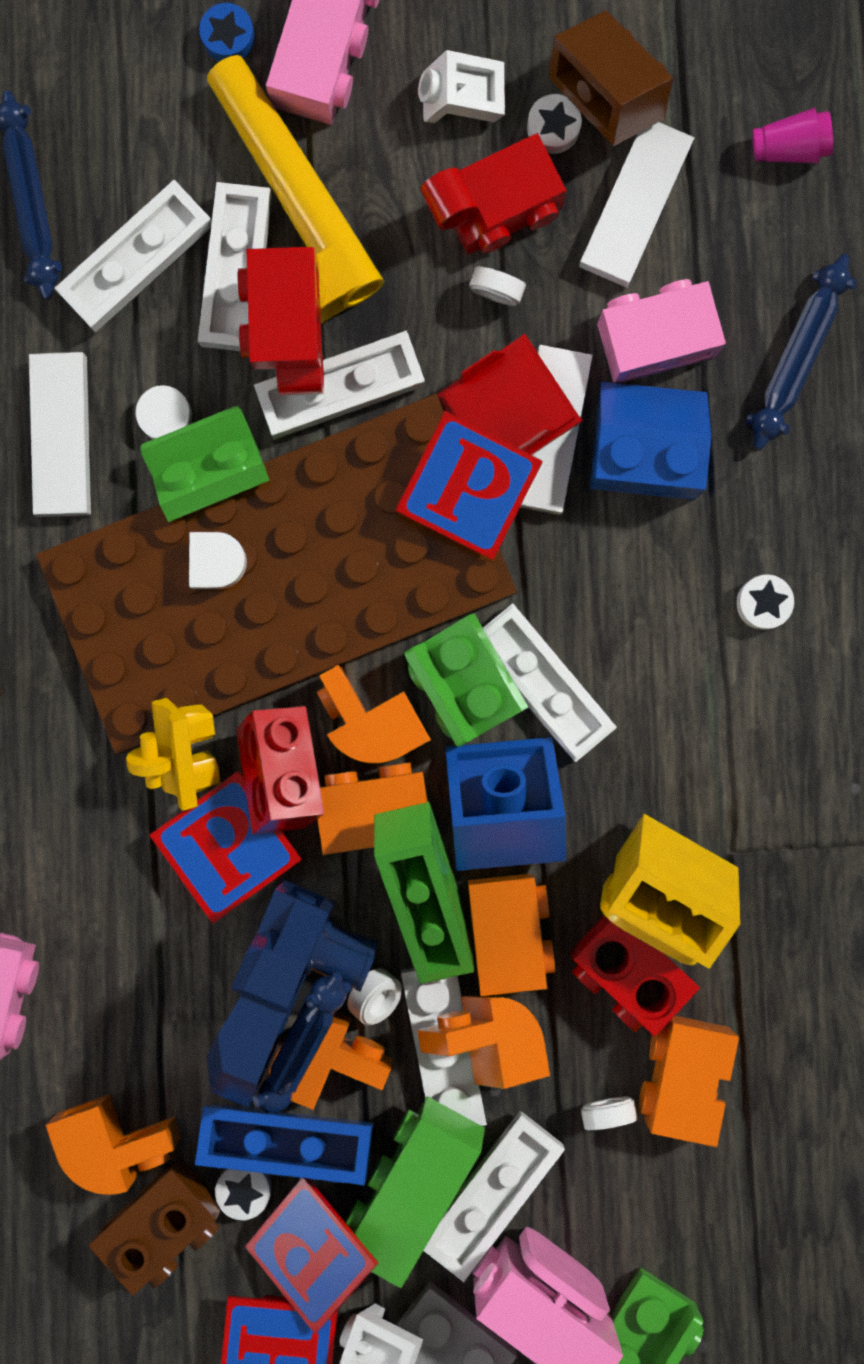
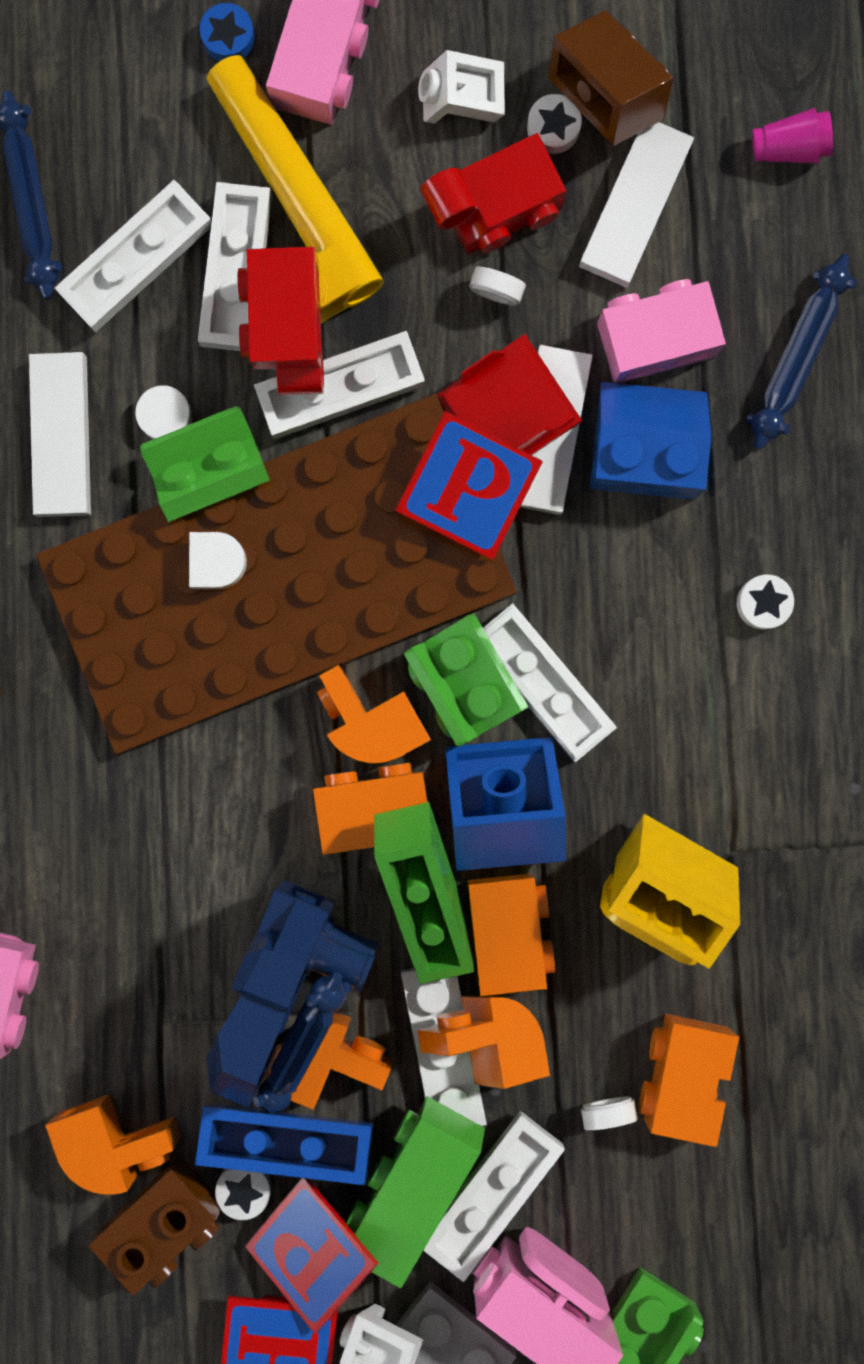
yellow hips [126,698,220,811] -> none
piece [149,771,302,924] -> none
brick [236,706,324,835] -> none
white tile [348,968,402,1025] -> none
red brick [569,915,700,1037] -> none

